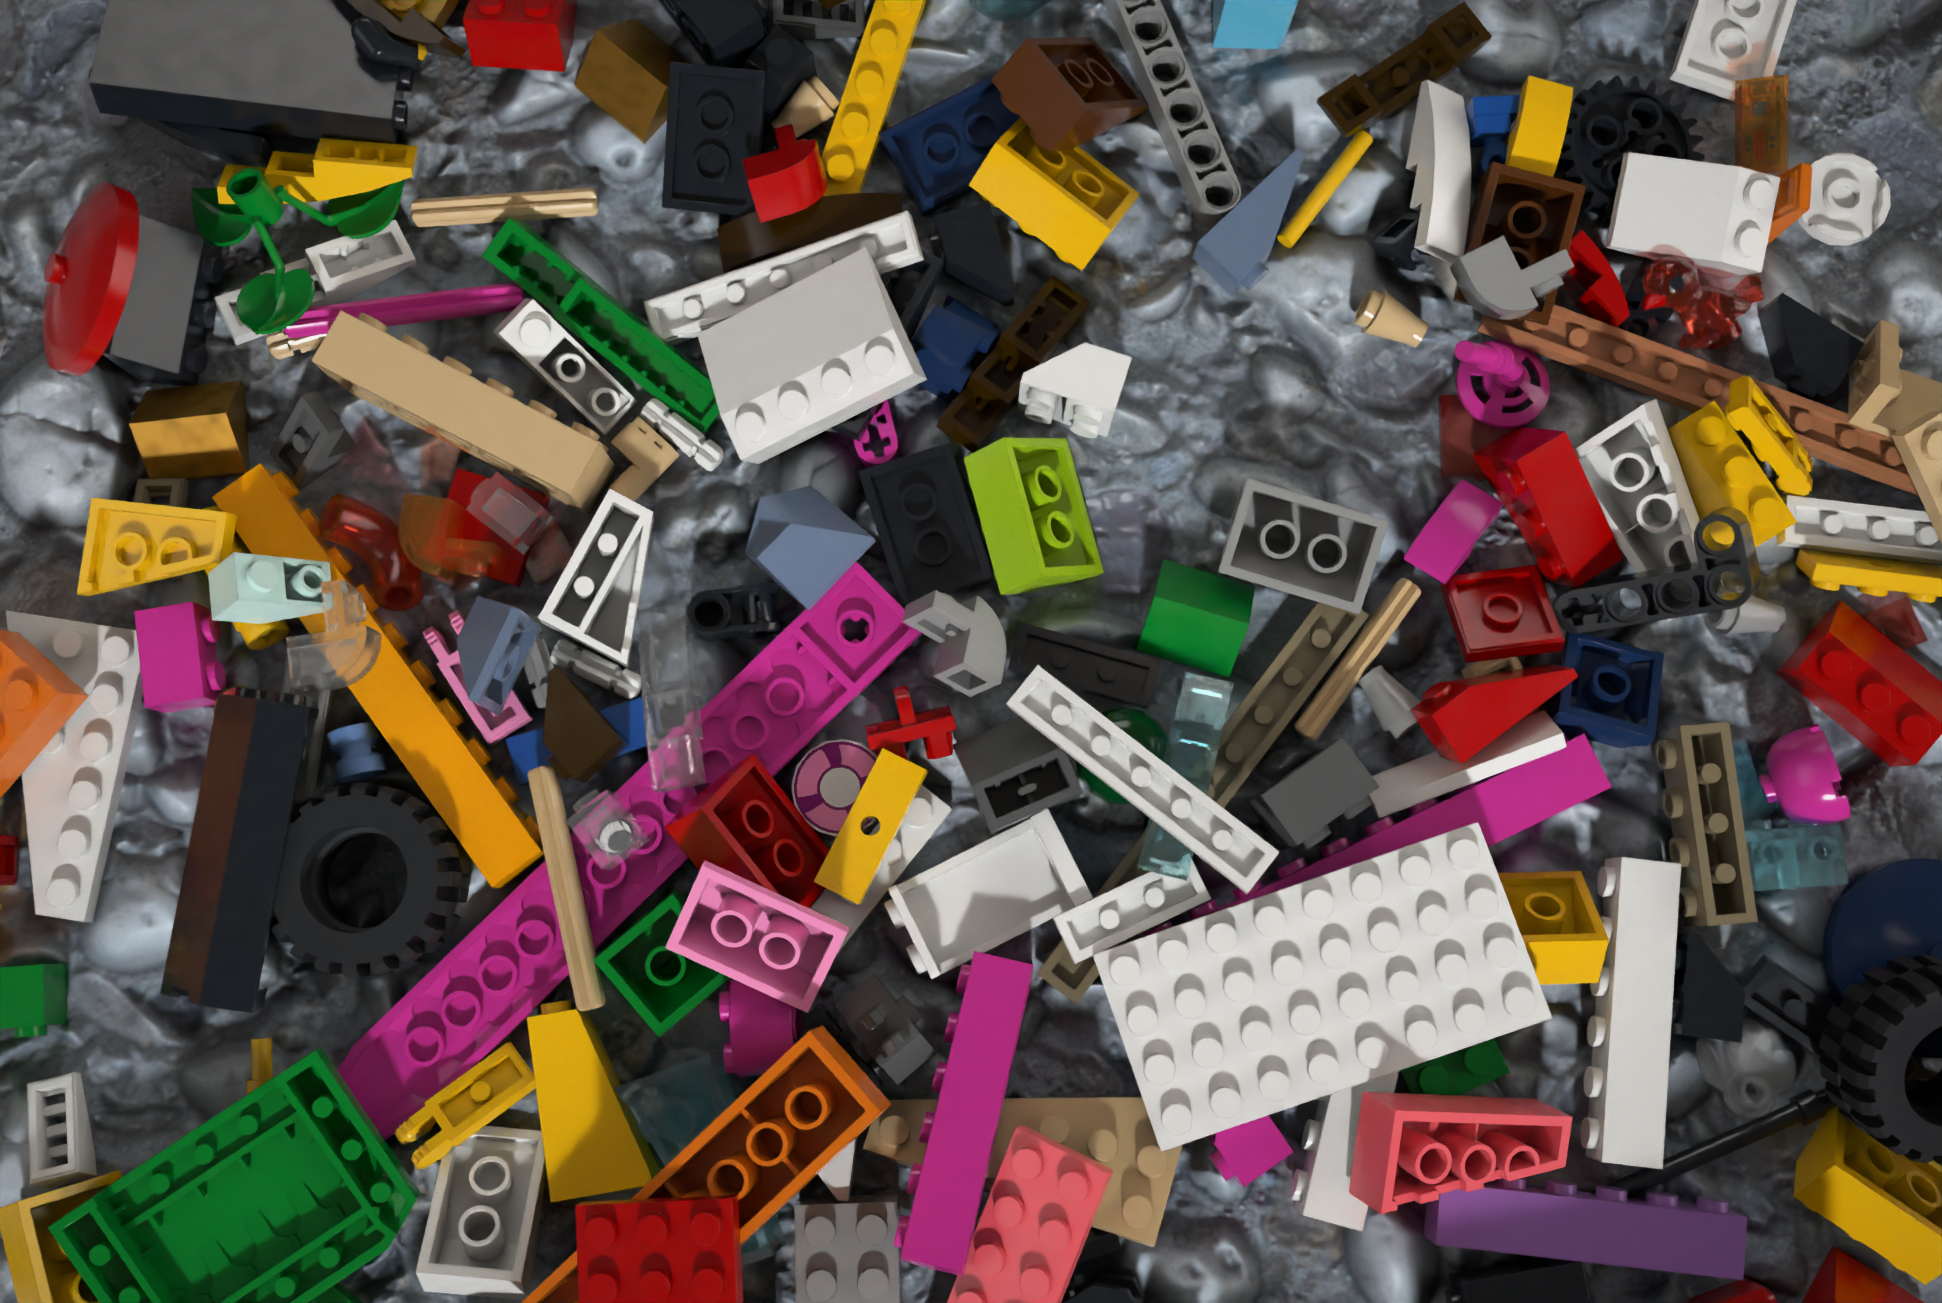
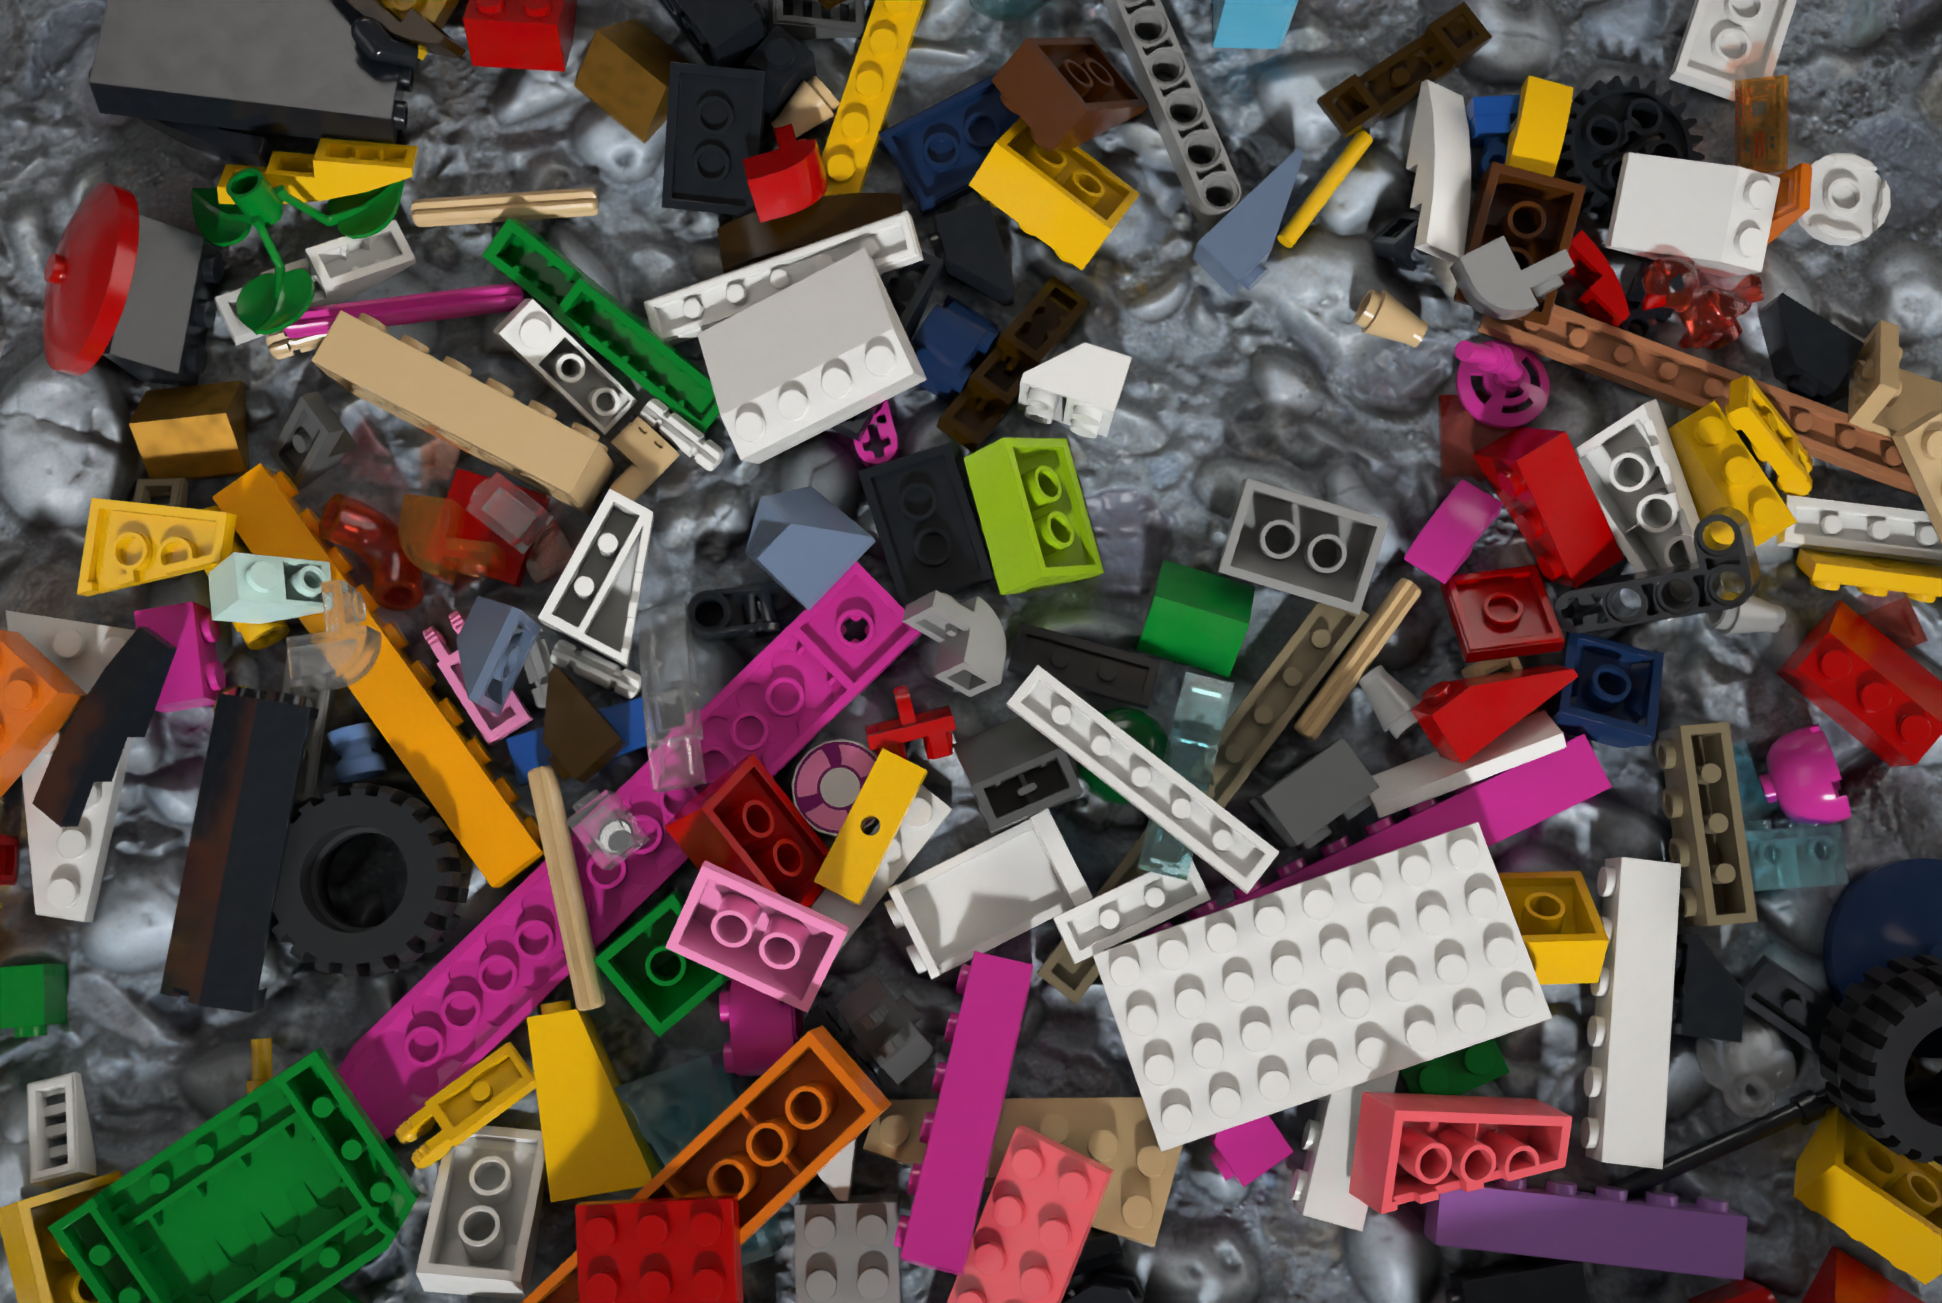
none -> black slope [32,626,177,827]

